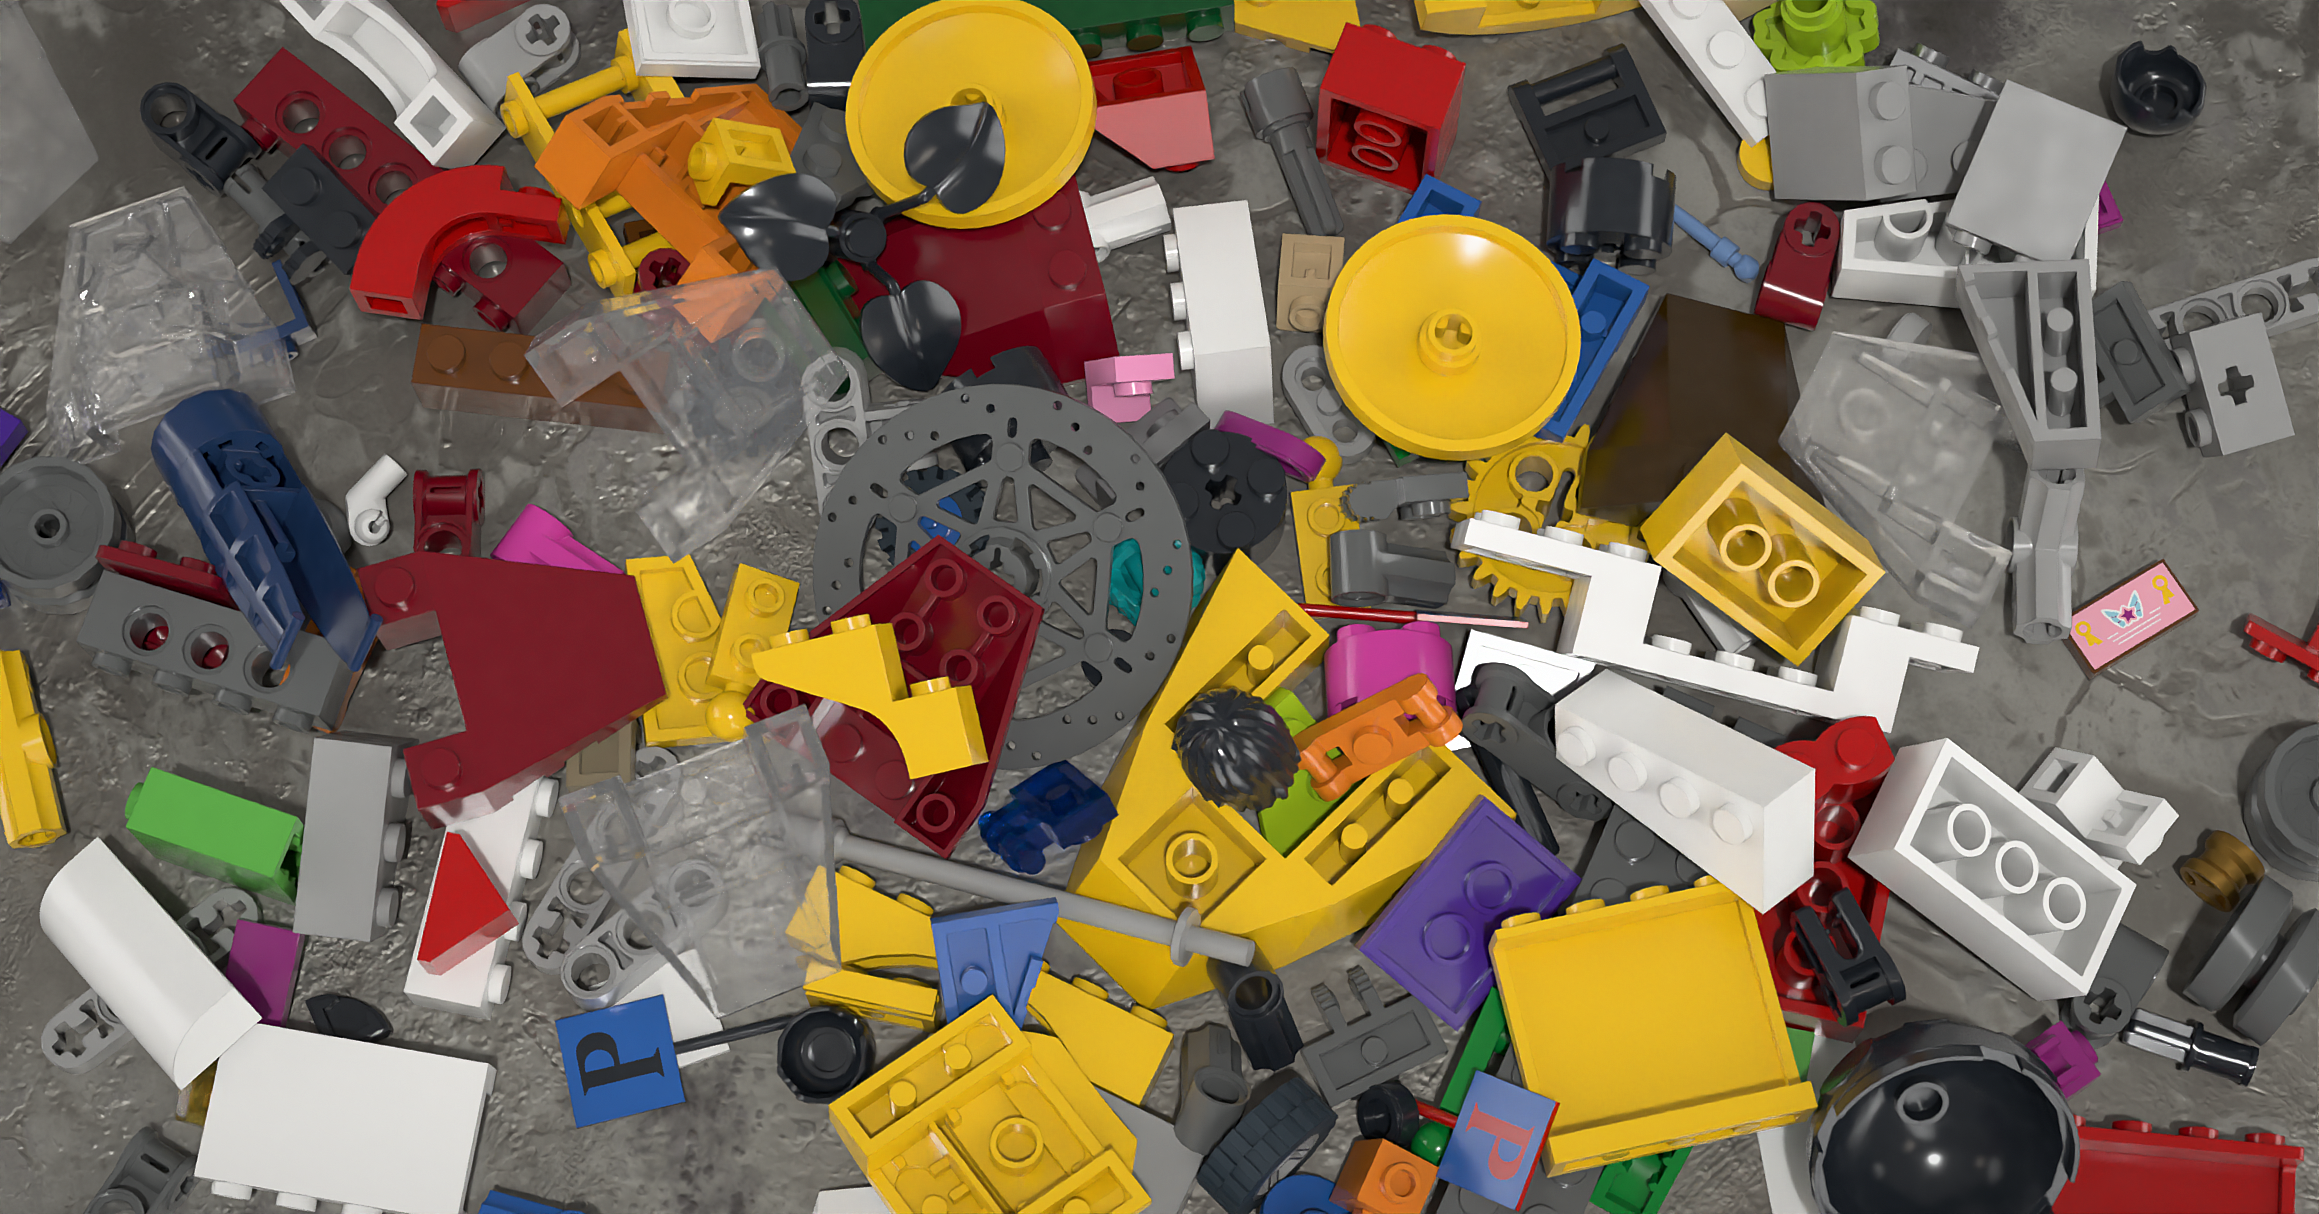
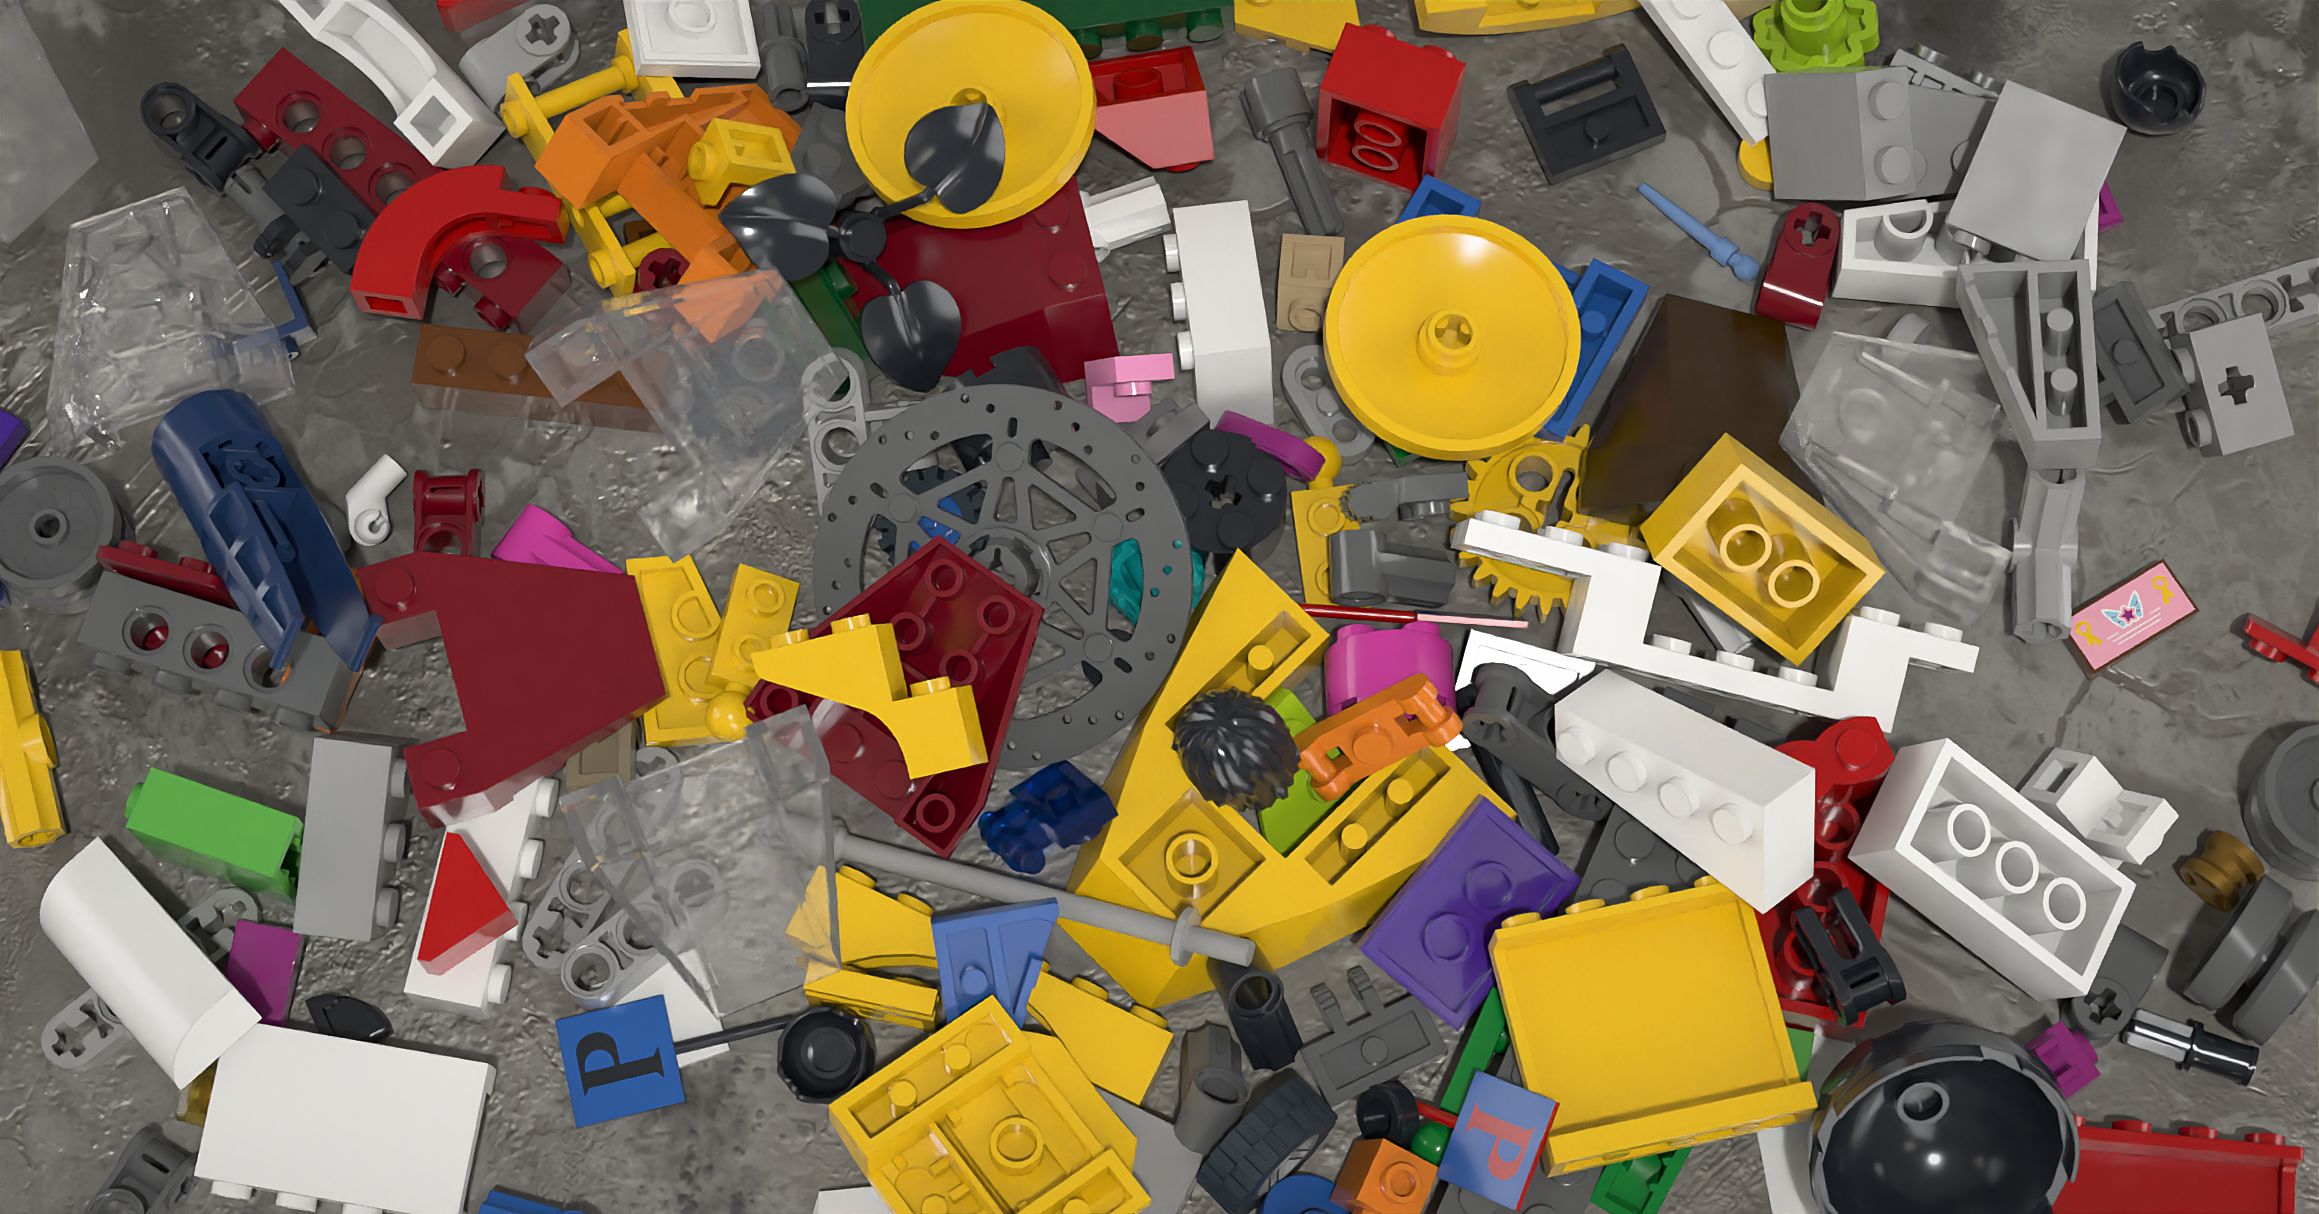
black brick [1546,157,1677,275] -> none

